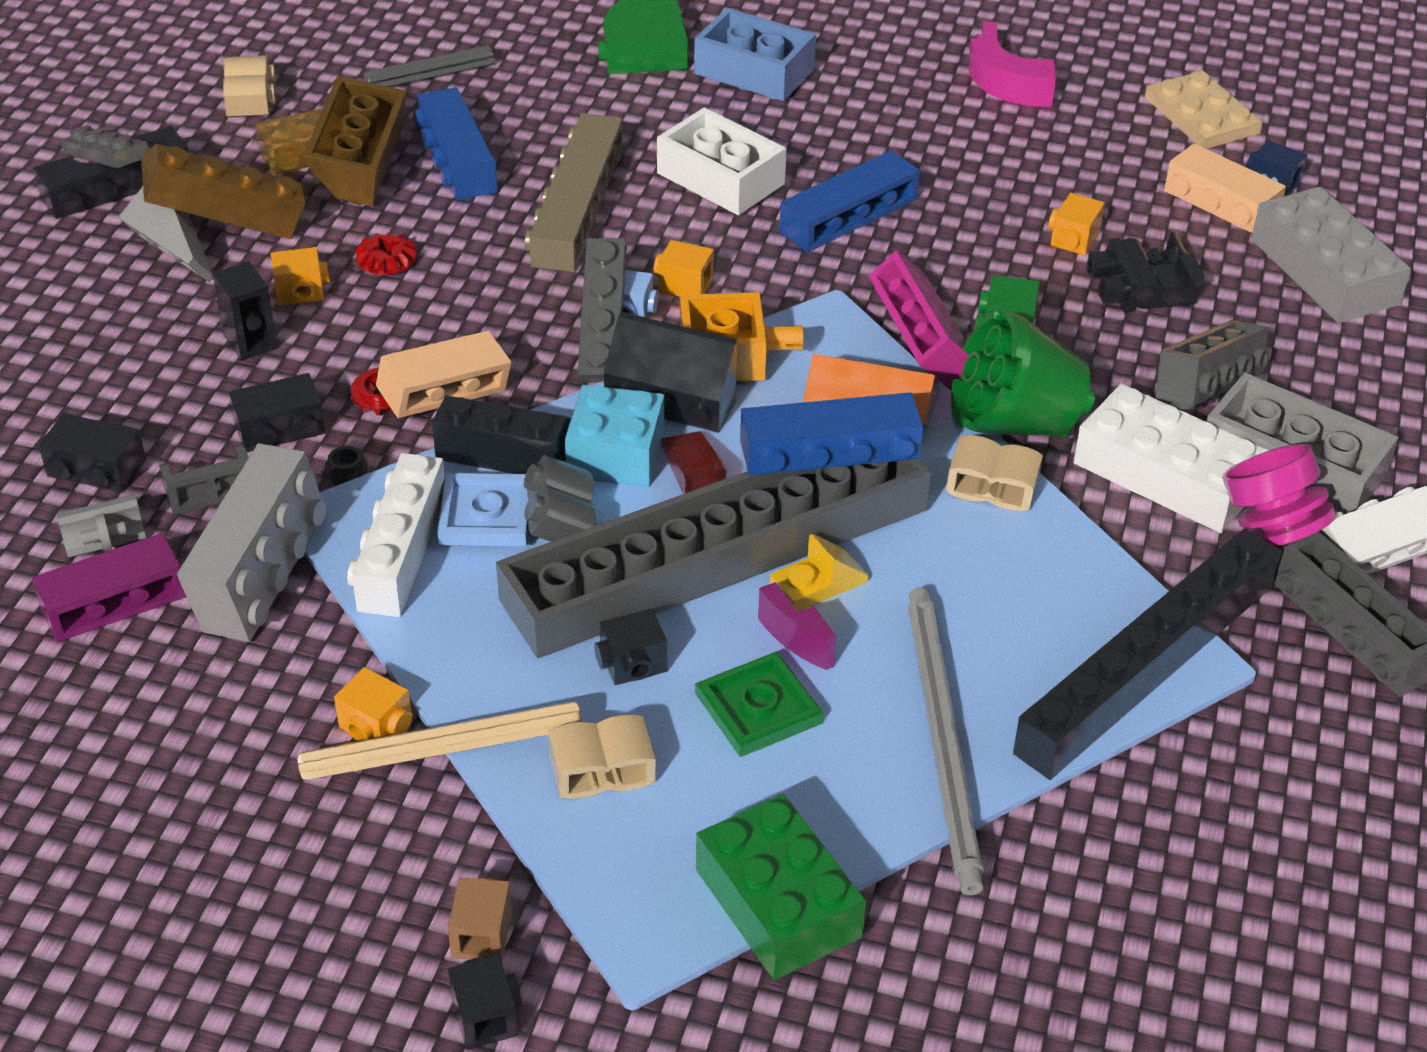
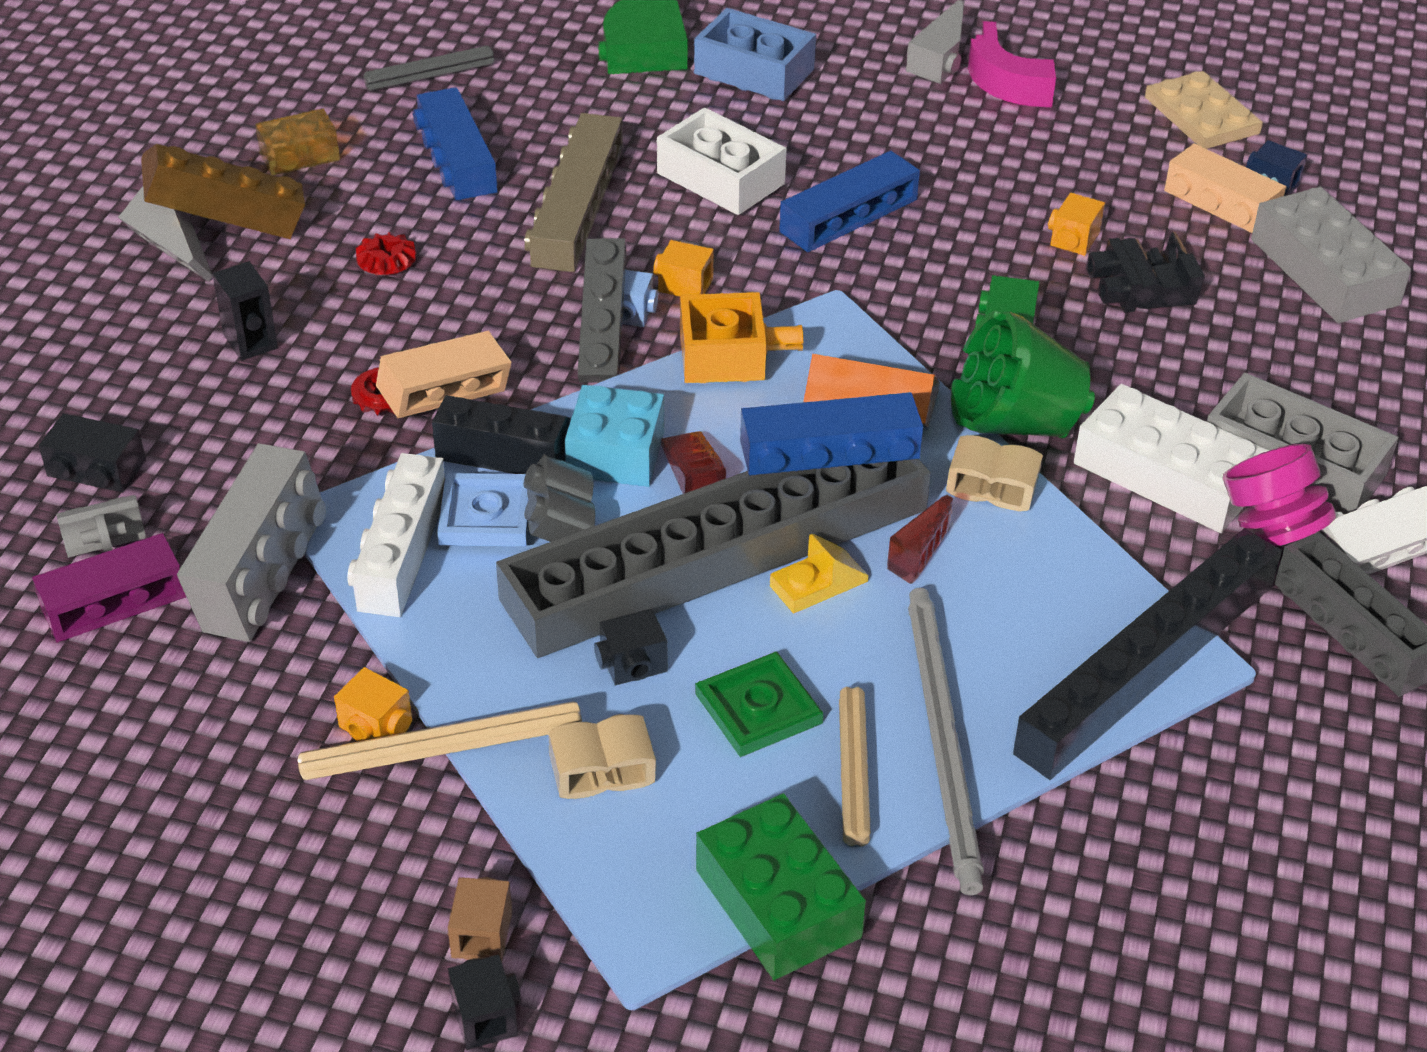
black arch [33,125,189,220] -> none
dark grey plate [60,125,149,168] -> none
dark grey hinge [159,444,249,516] -> none
tan brick [223,55,276,116] -> none
black brick [228,373,326,453] -> none
light orange brick [270,247,330,306] -> none
pearl gold slope [303,76,406,206] -> none
black plate [325,446,368,484] -> none
black slope [604,312,737,433] -> none
magenta slope [758,582,836,670] -> none
dark pink brick [868,250,968,388] -> none
dark grey brick [1156,320,1270,409] -> none
none -> tan axle [839,686,871,846]
none -> clear red slope [887,494,954,584]
none -> light grey slope [906,0,964,84]

